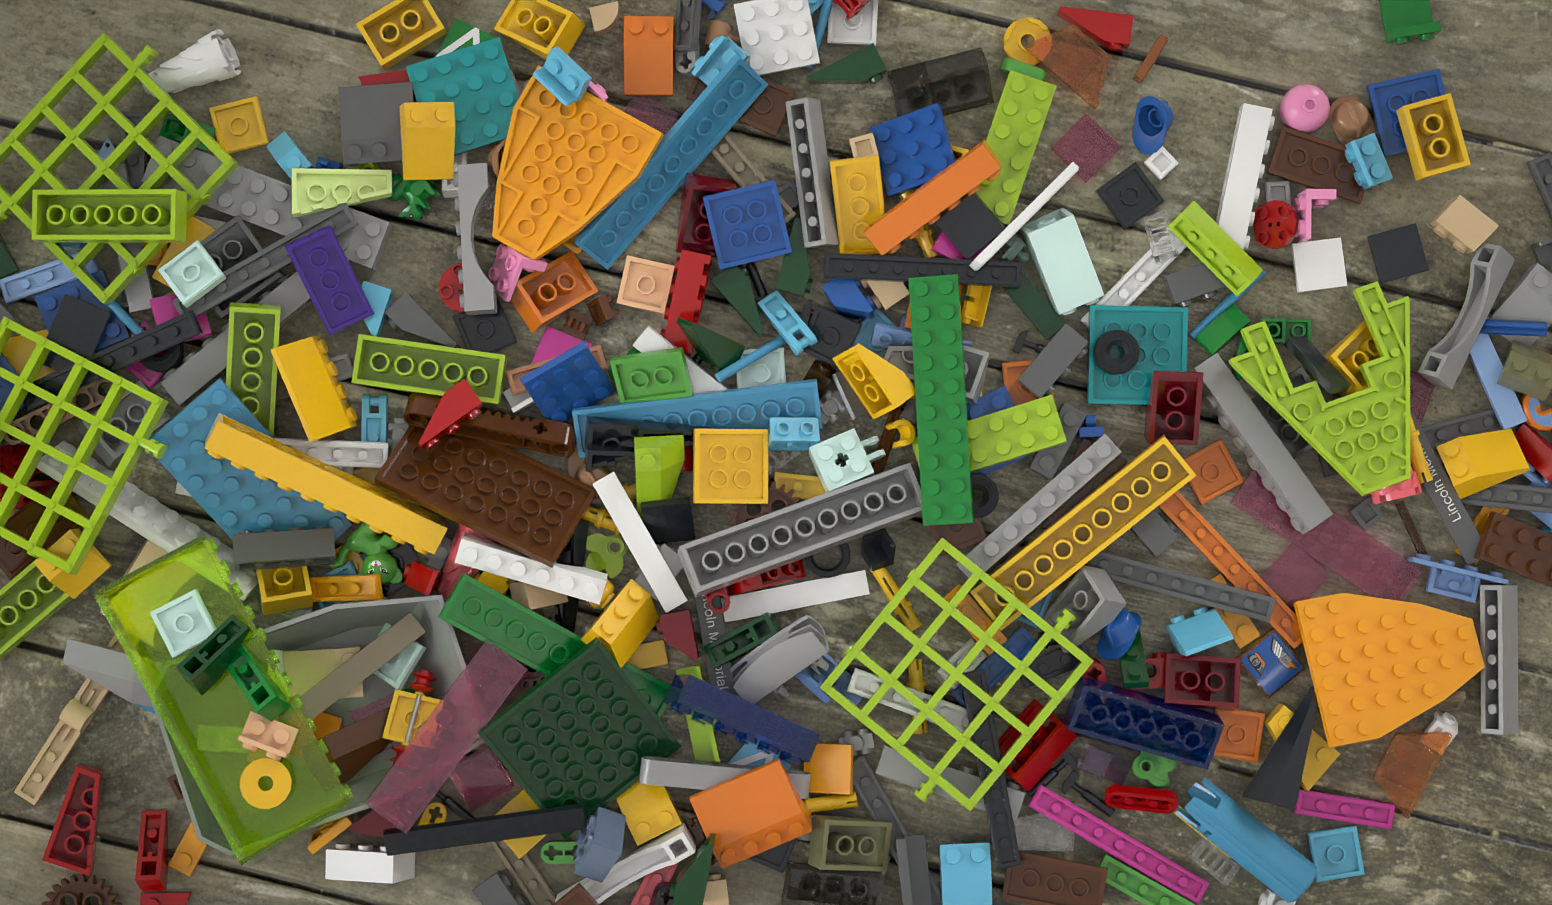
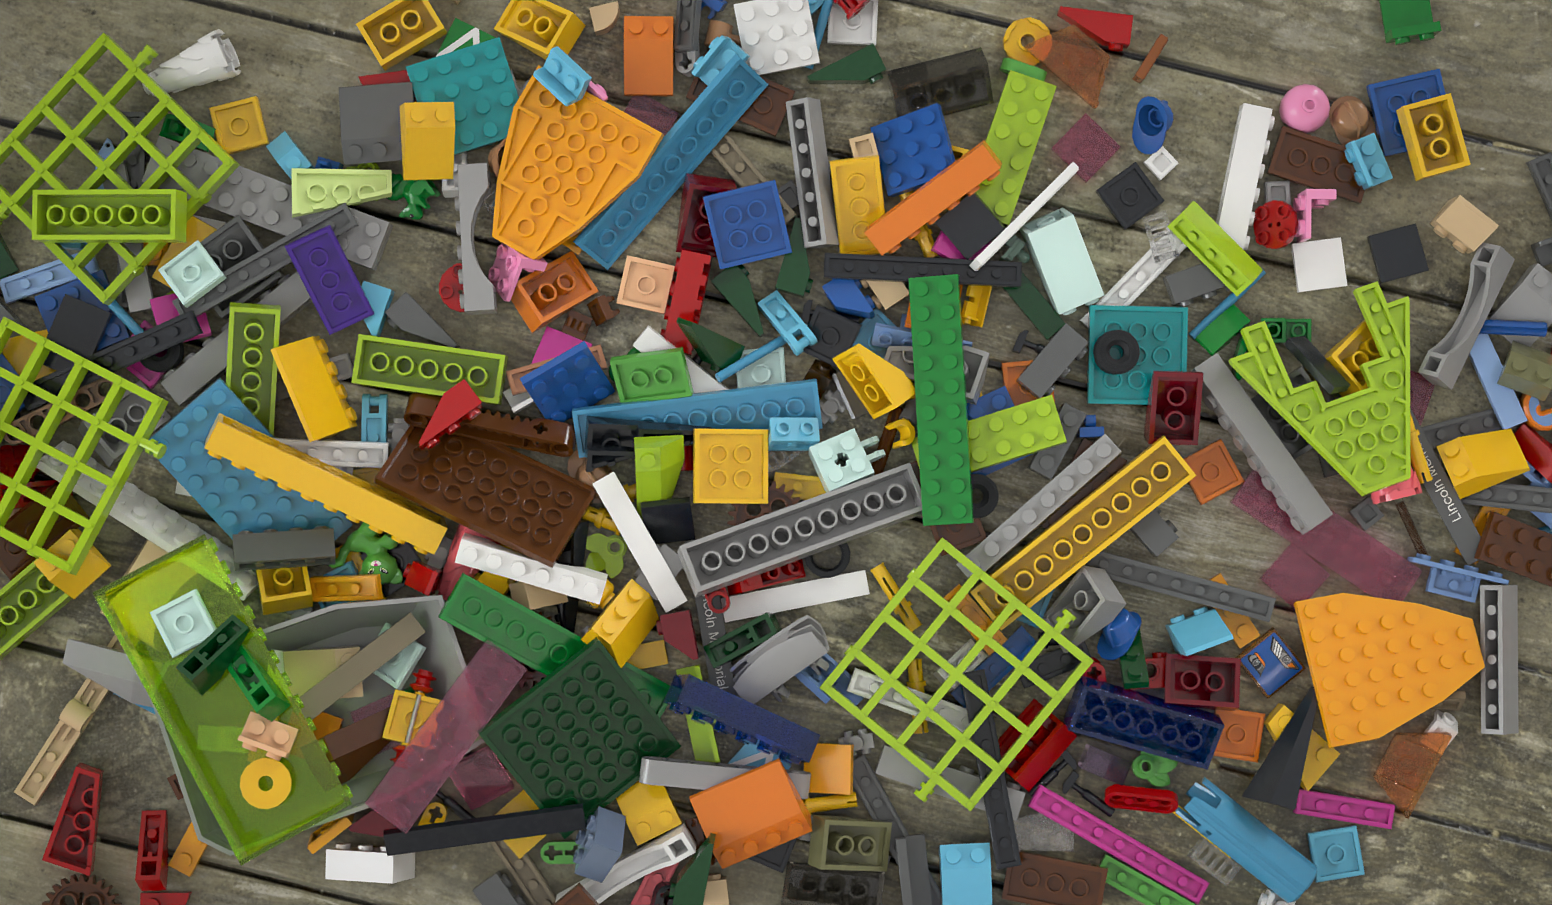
black tile [453,297,517,353] -> none
black piece [746,262,768,298] -> none
black panel [861,528,896,571] -> none
orange plate [1158,491,1302,649] -> none

